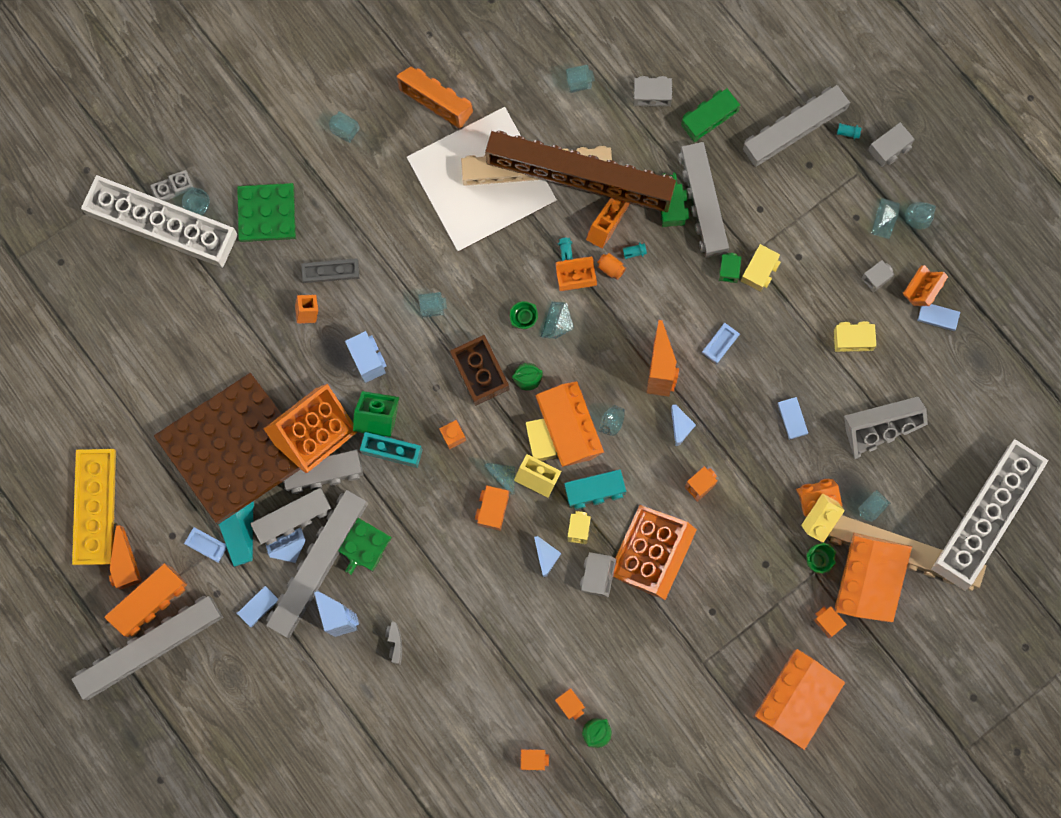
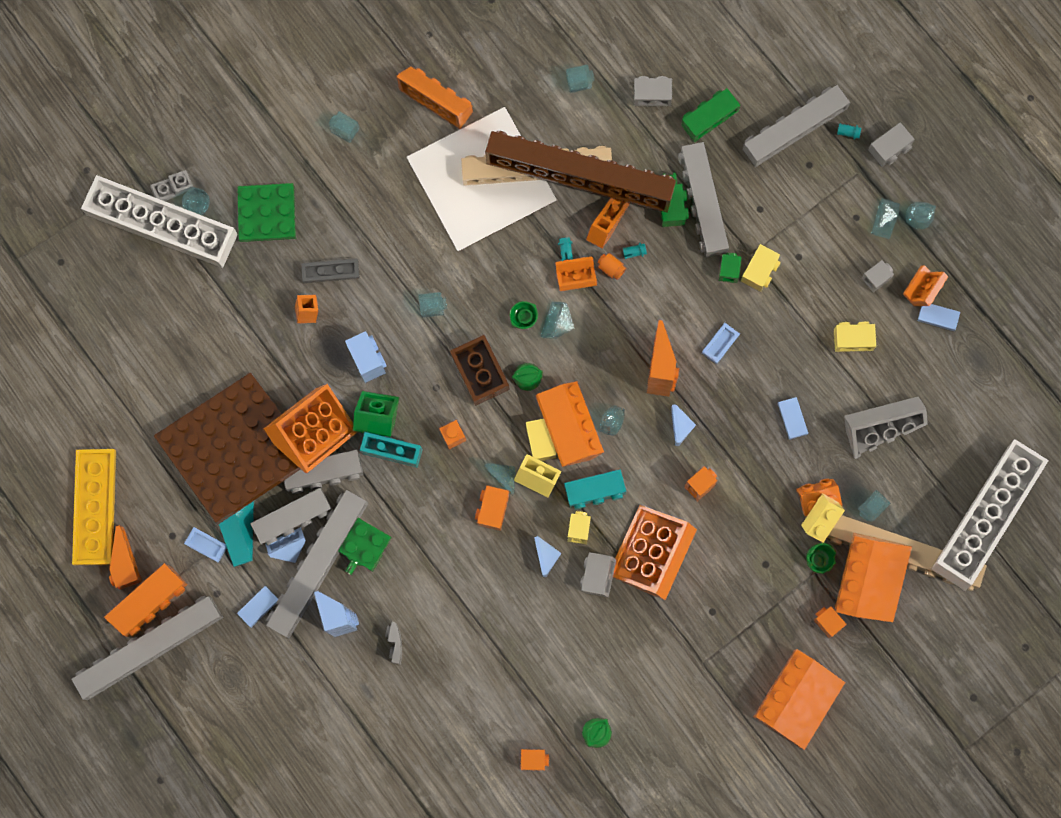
orange brick [555,688,585,720] -> none

